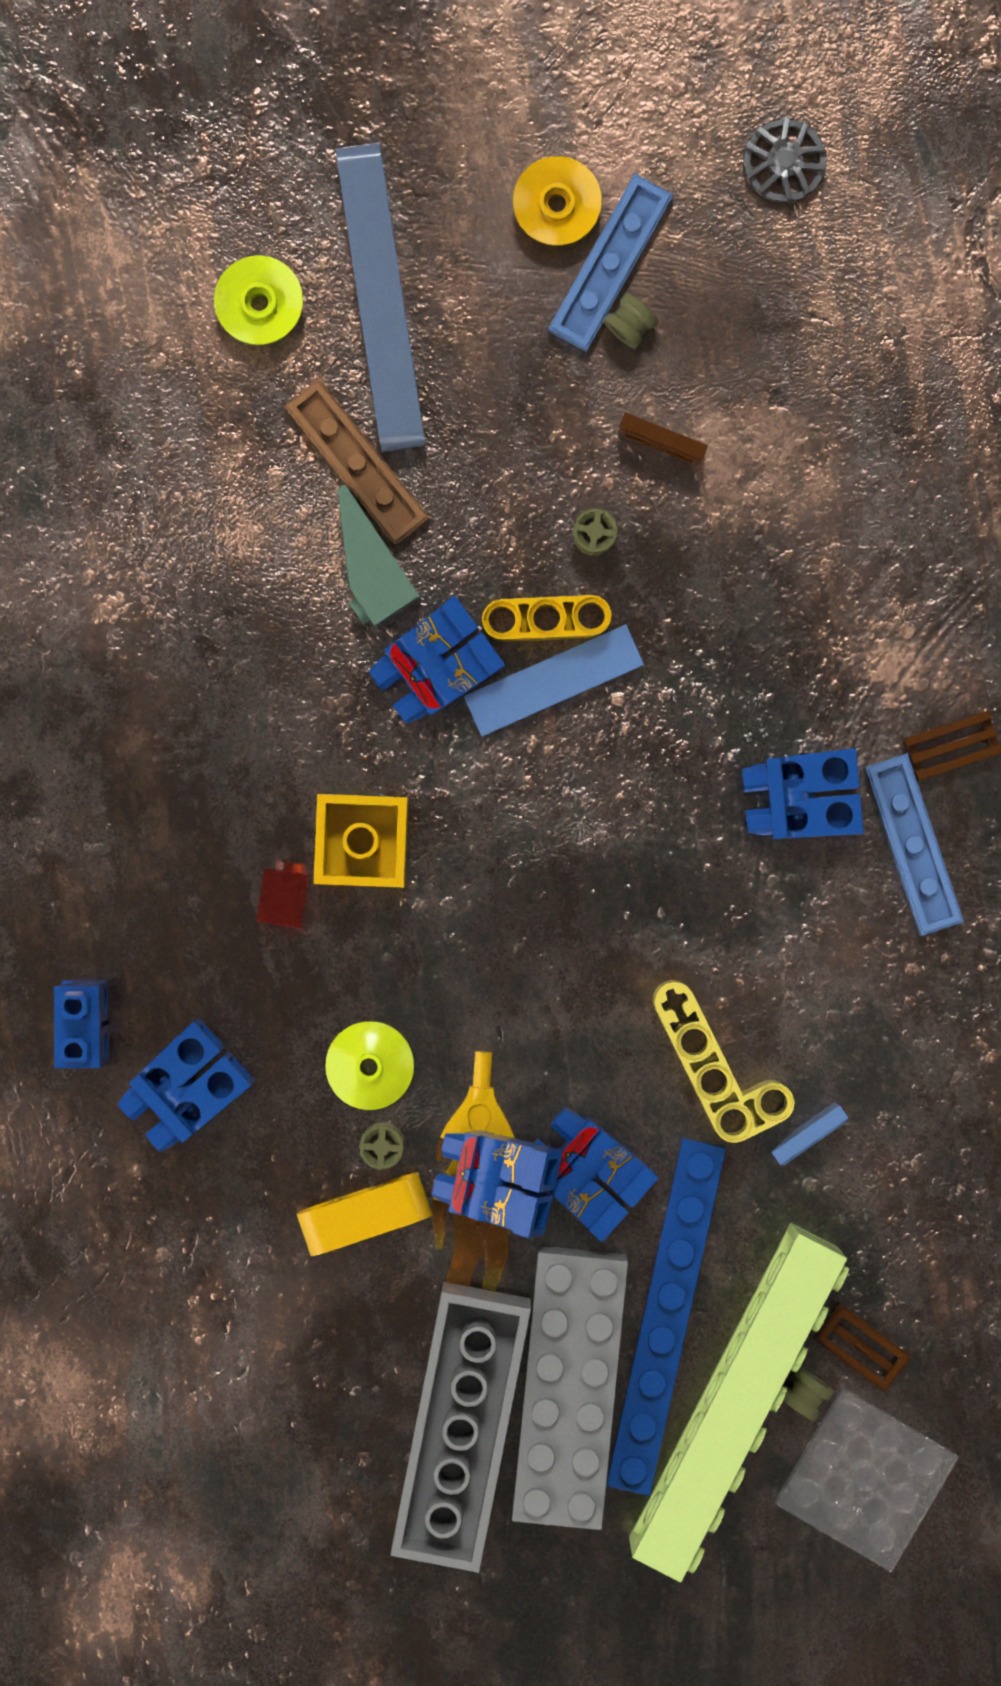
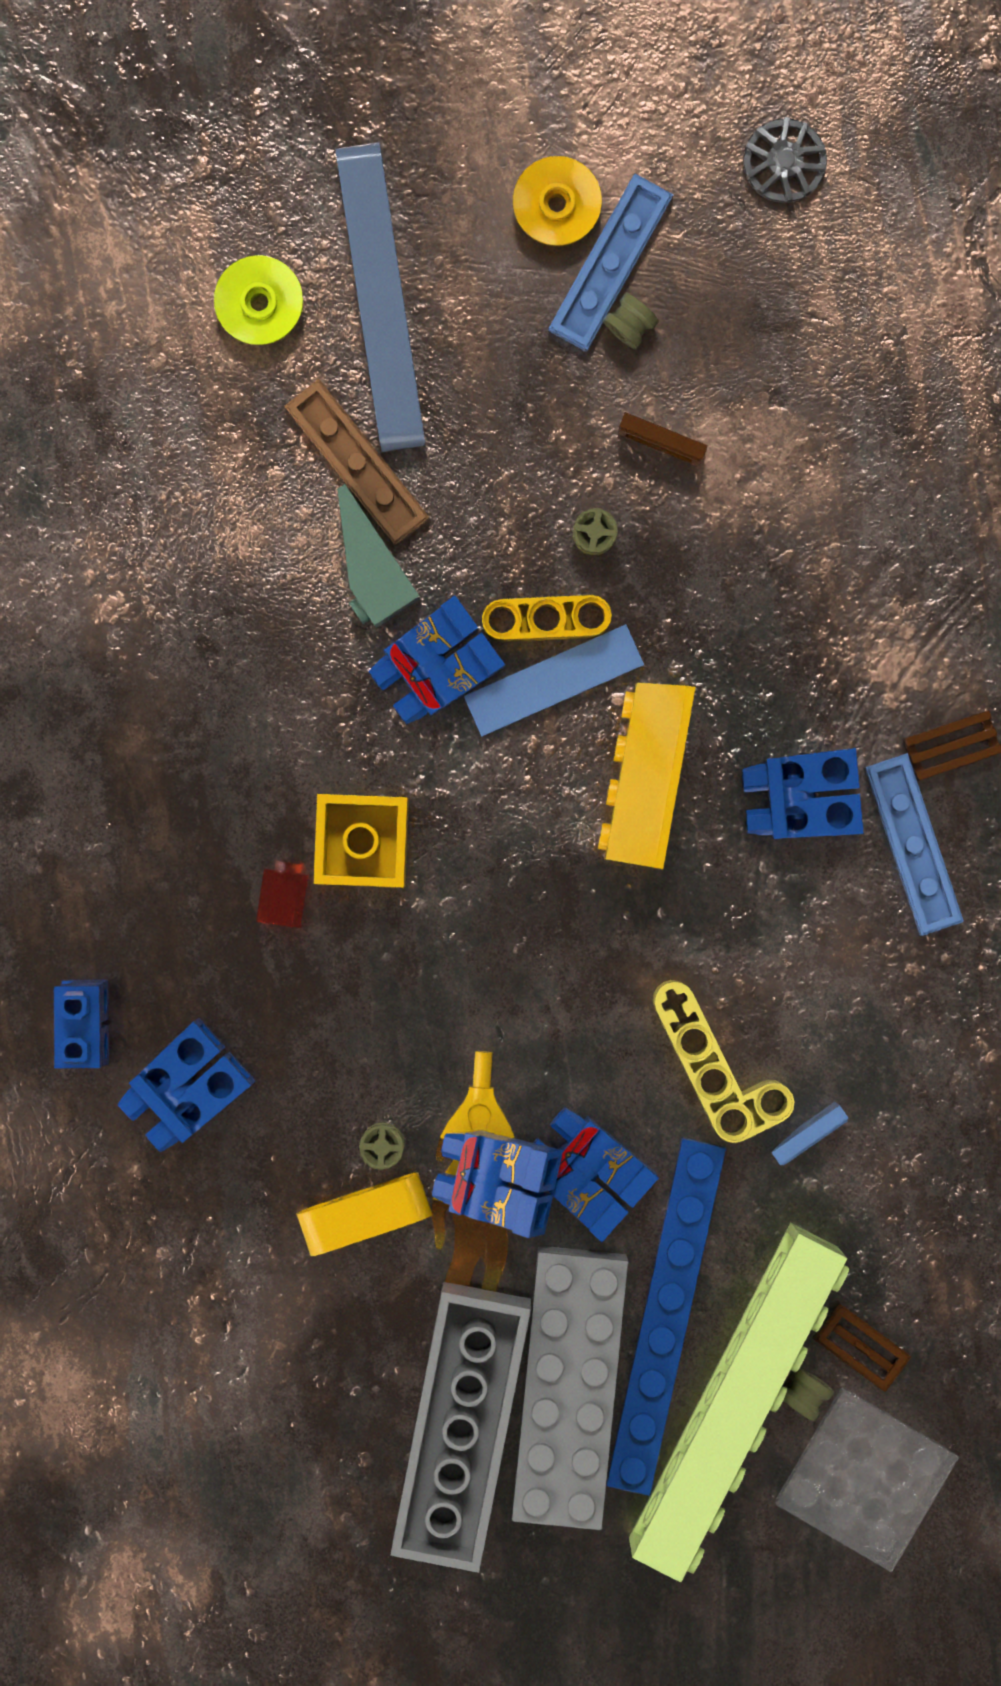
neon yellow dish [325,1021,414,1110] -> none
none -> yellow slope [598,683,696,869]

